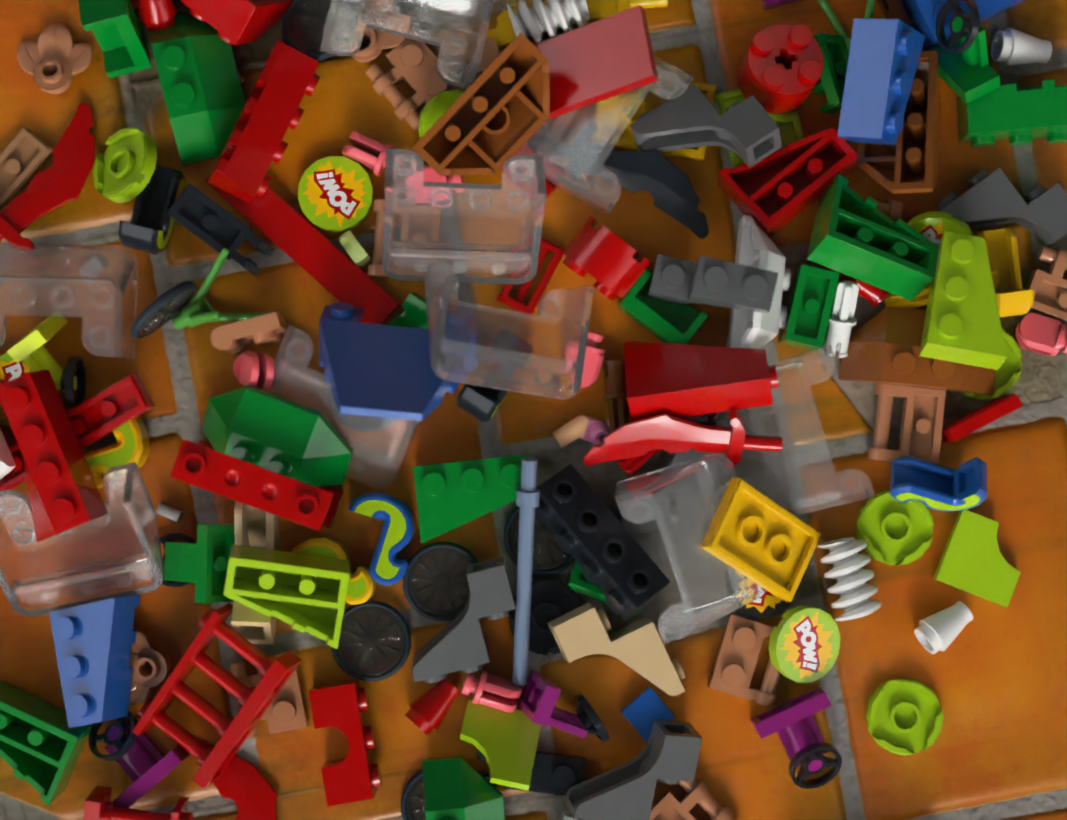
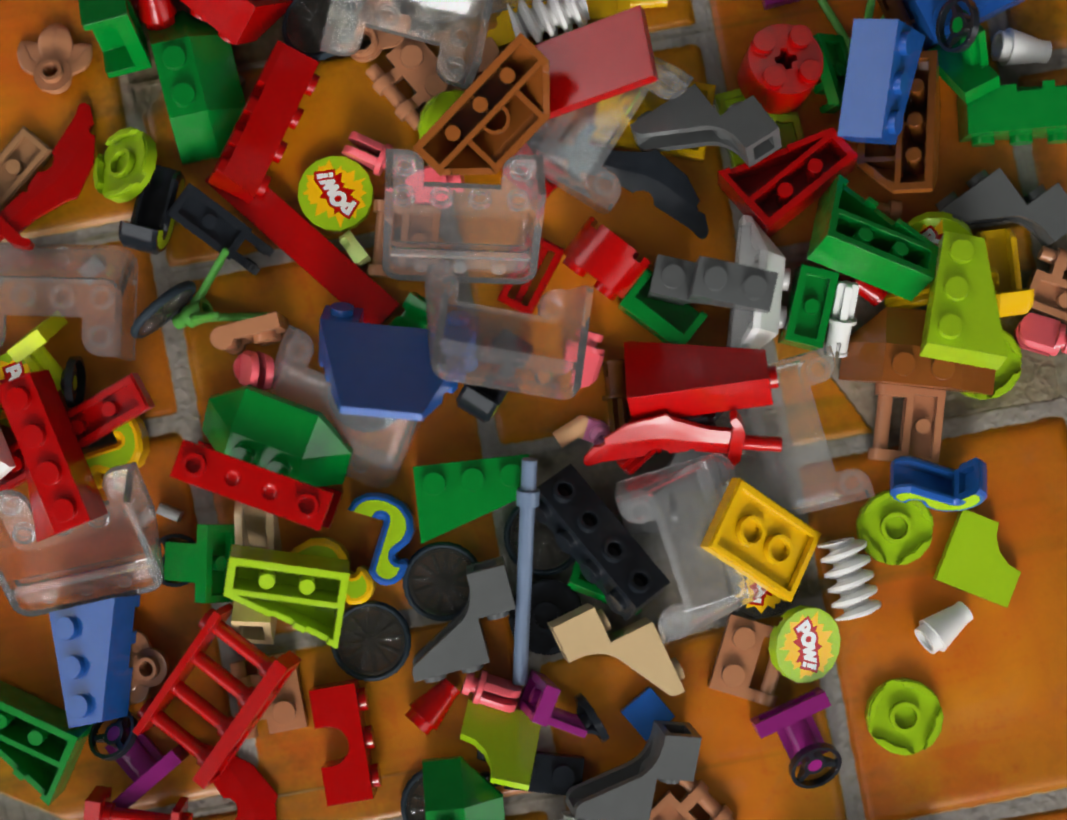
red tile [942,393,1023,442] -> none

